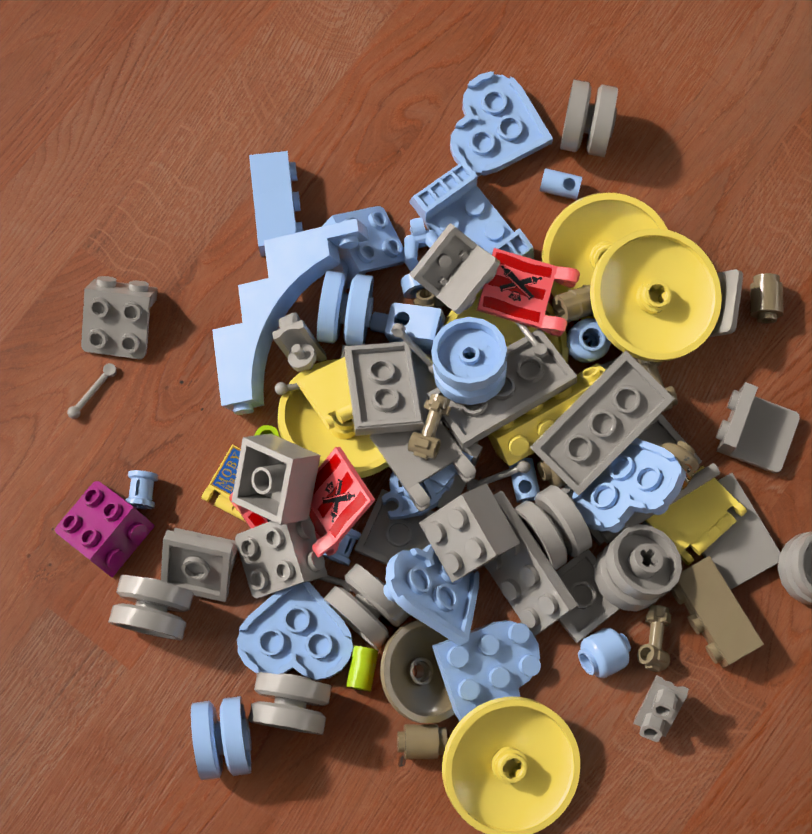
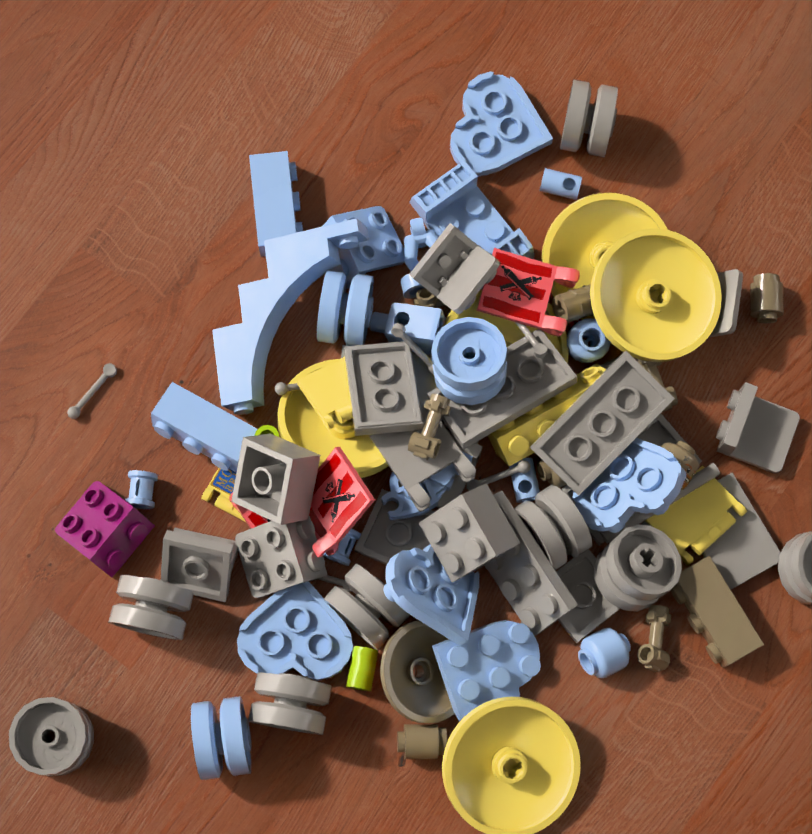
light grey bracket [81,276,158,359] -> none
light grey hips [272,313,327,372] -> none
light grey hips [633,675,689,742] -> none
none -> light grey wheel [9,697,94,776]
none -> light blue brick [151,382,258,473]

